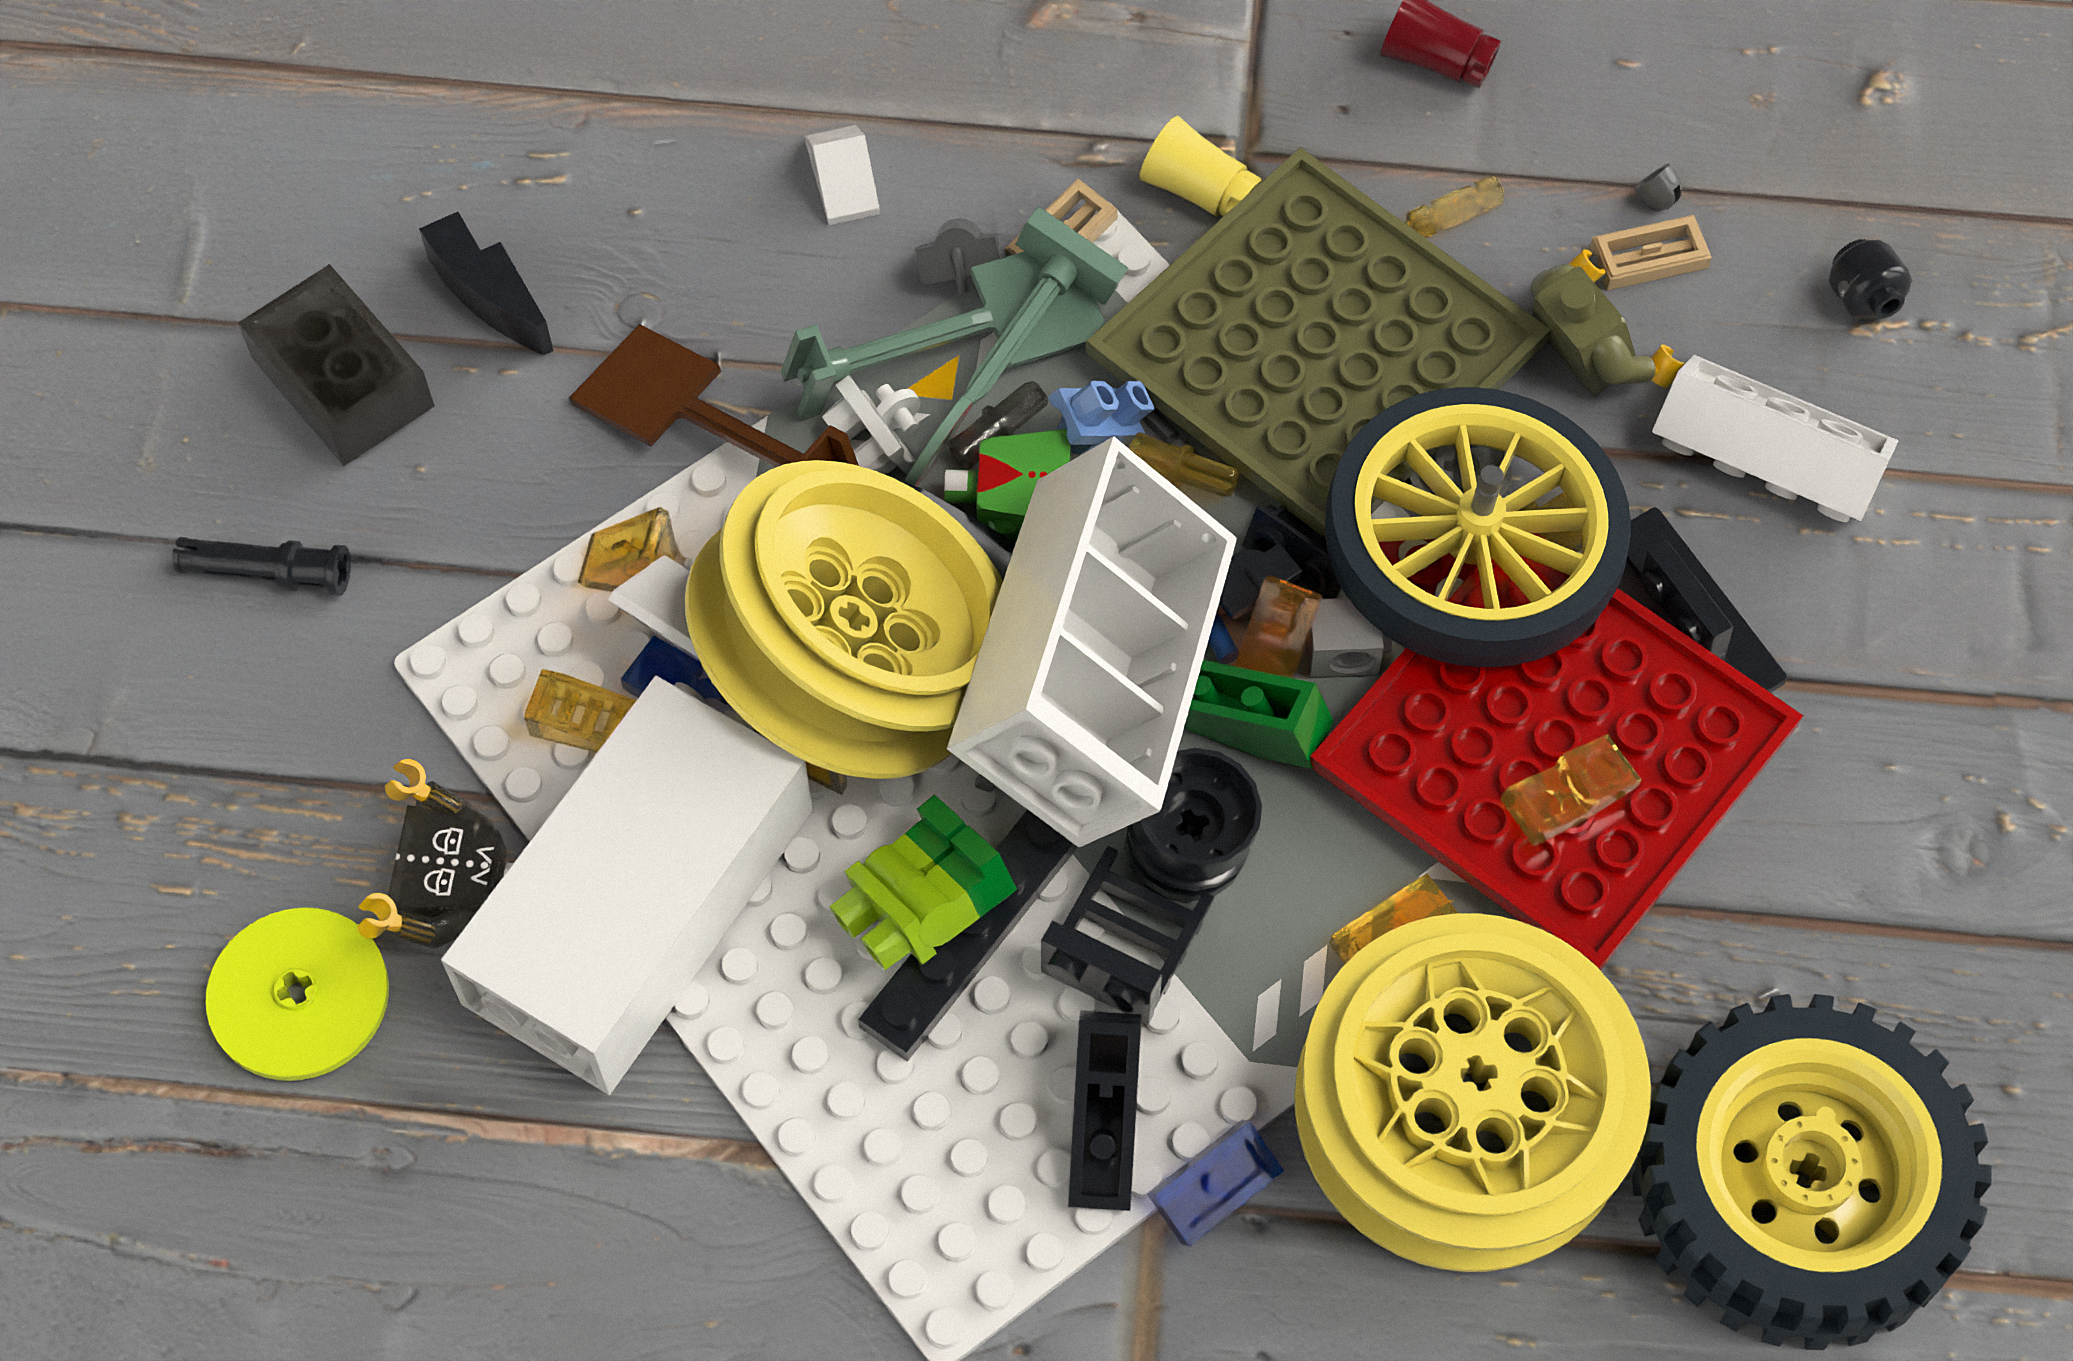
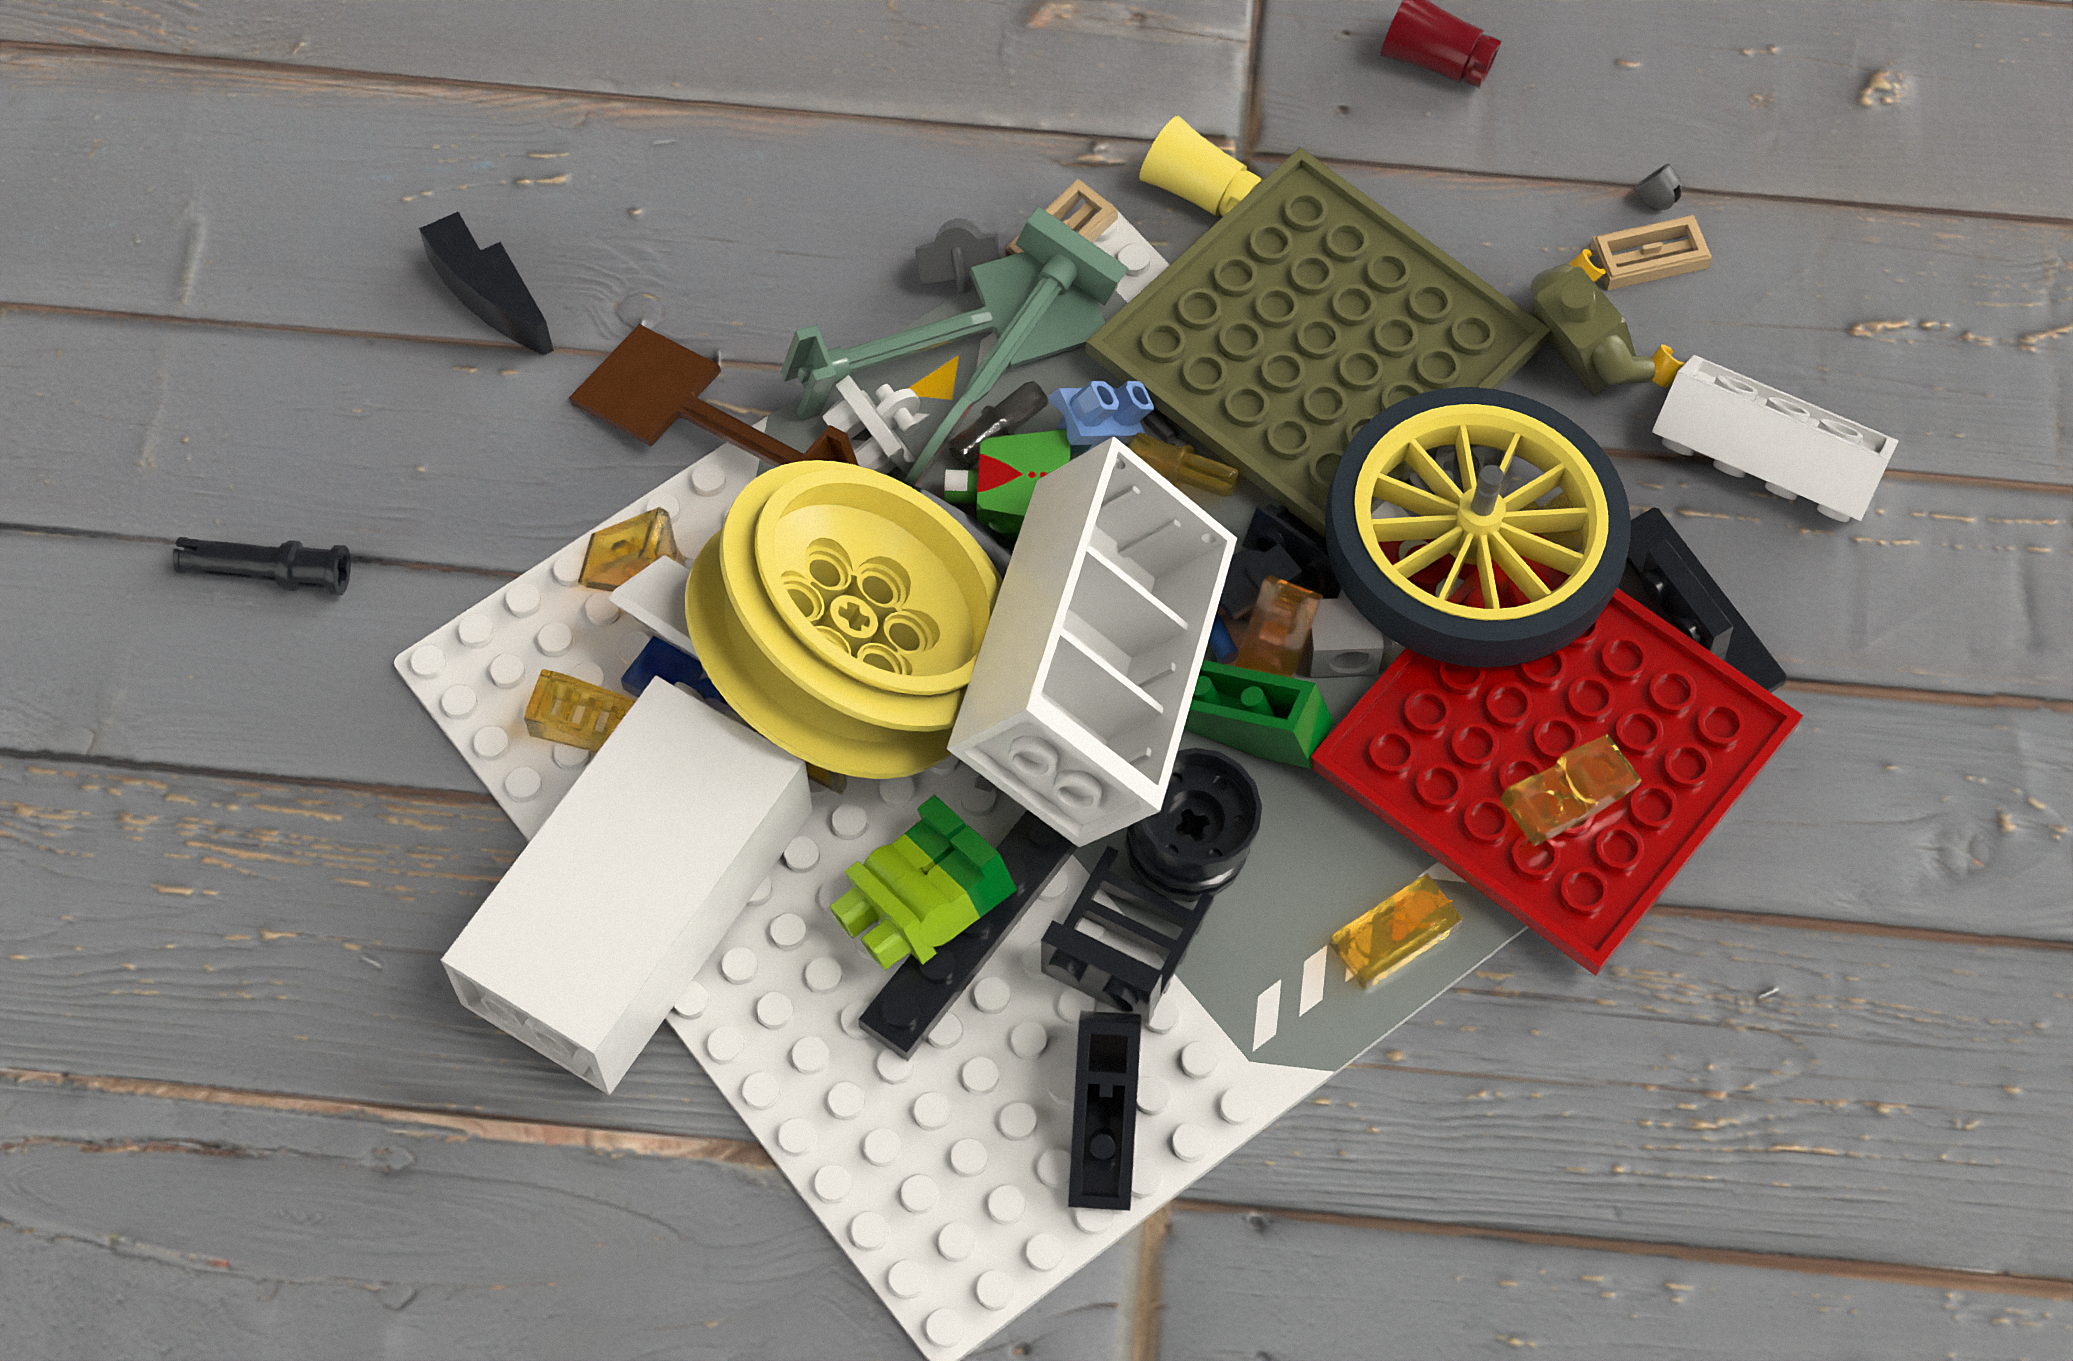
neon yellow piece [206,908,389,1081] -> none
clear smoke brick [238,264,435,466] -> none
clear smoke torso [357,759,514,949] -> none
white slope [805,125,880,225] -> none
clear blue plate [1147,1120,1284,1246] -> none
light yellow wheel [1294,913,1651,1272] -> none
clear yellow axle [1405,175,1505,238] -> none
wheel [1632,994,1992,1350] -> none
black head [1829,239,1912,320] -> none

